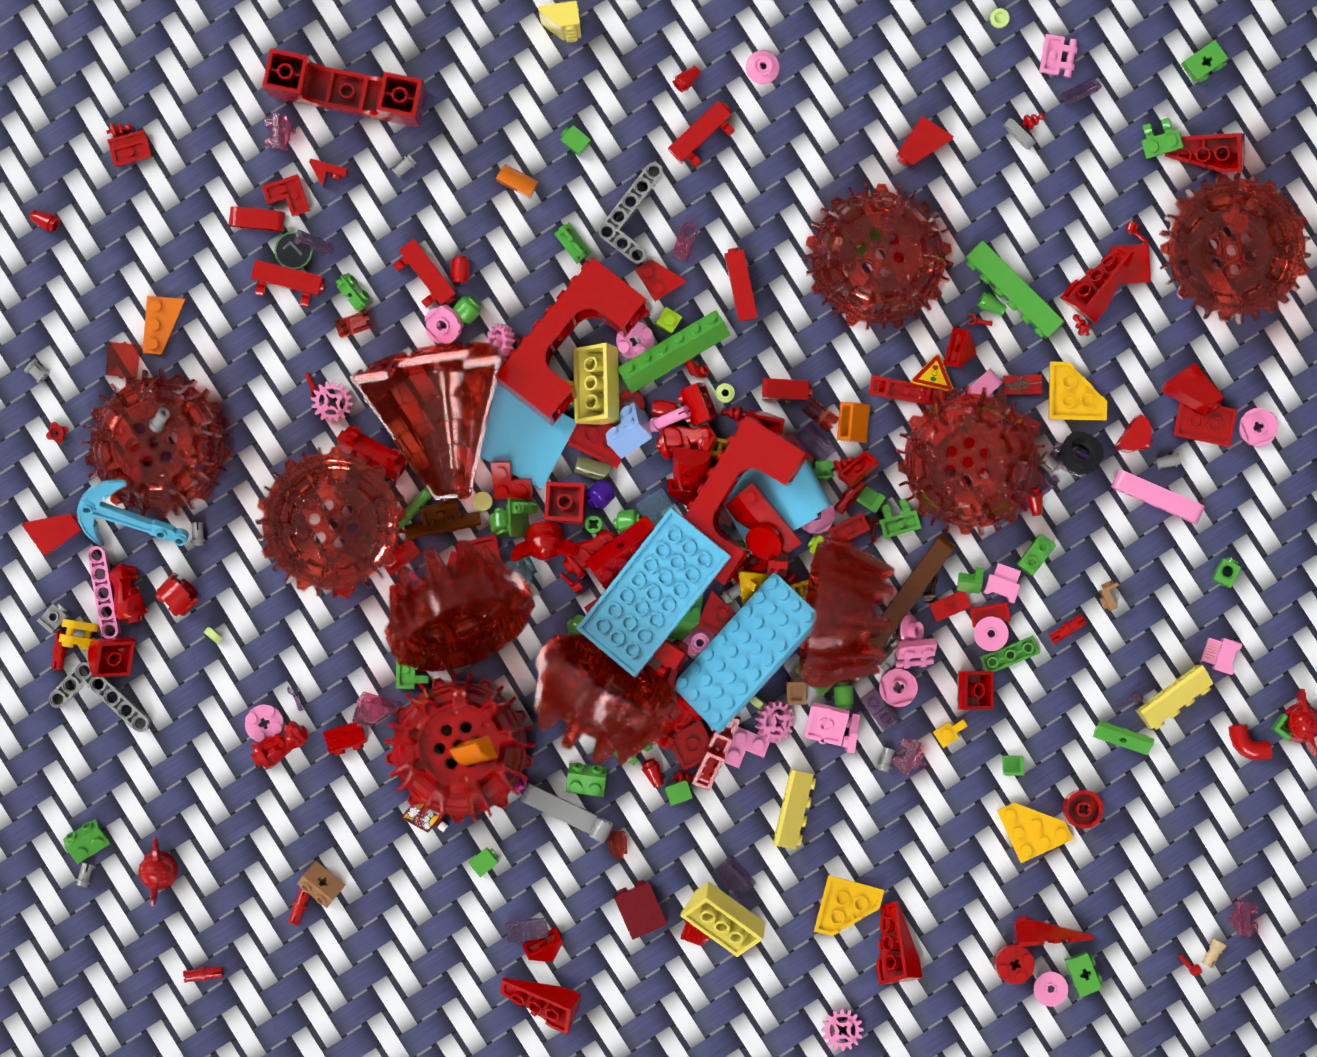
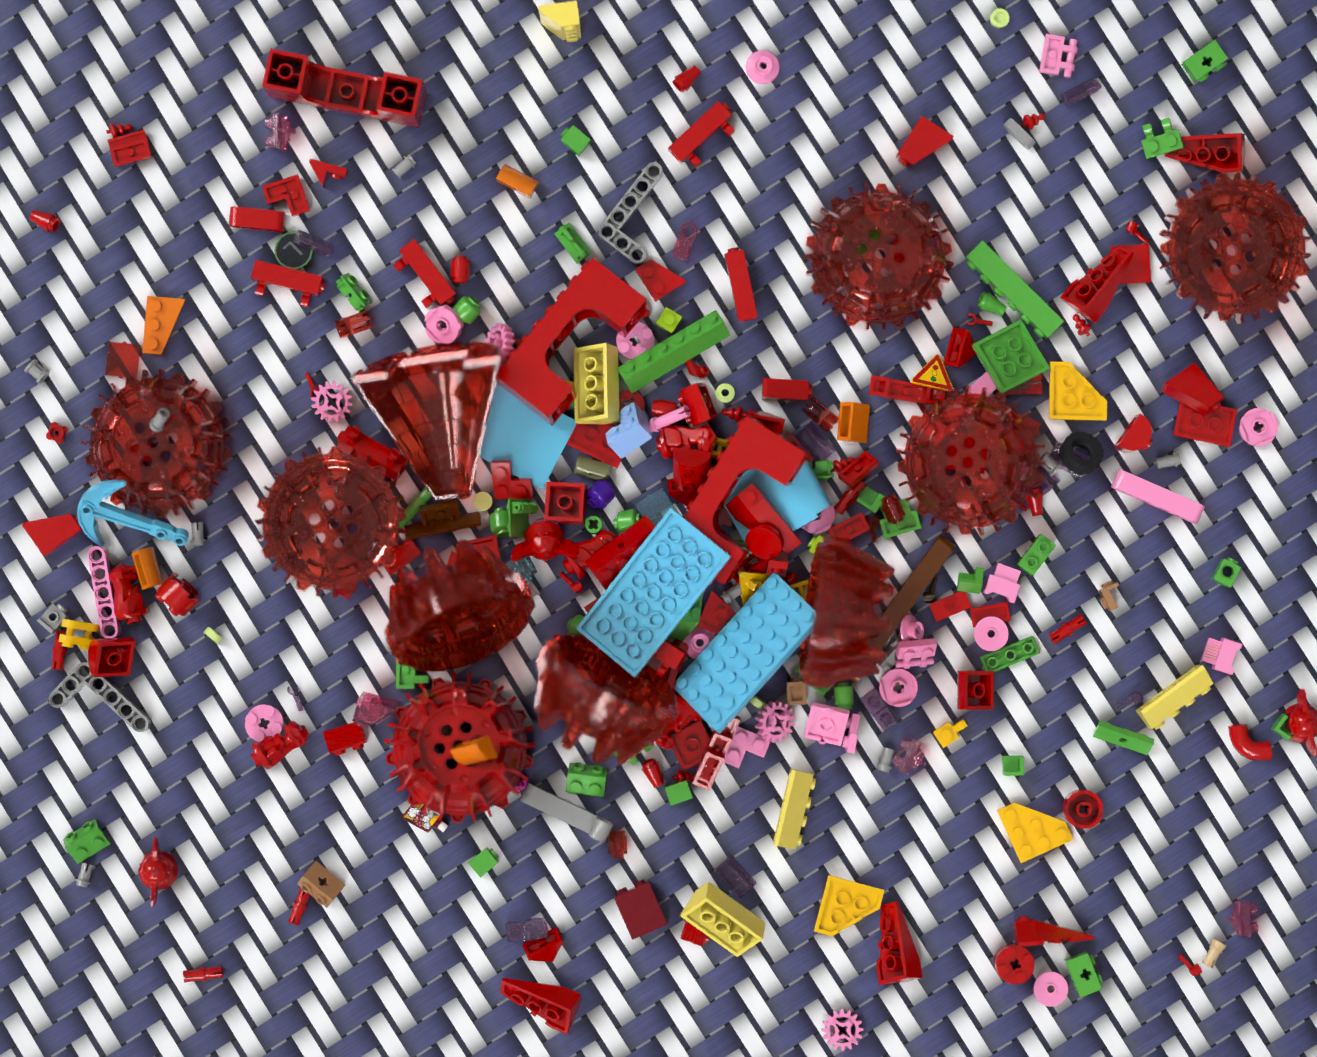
none -> orange brick [131,547,164,590]
none -> clear red brick [880,494,905,524]
none -> bright green plate [972,319,1050,395]

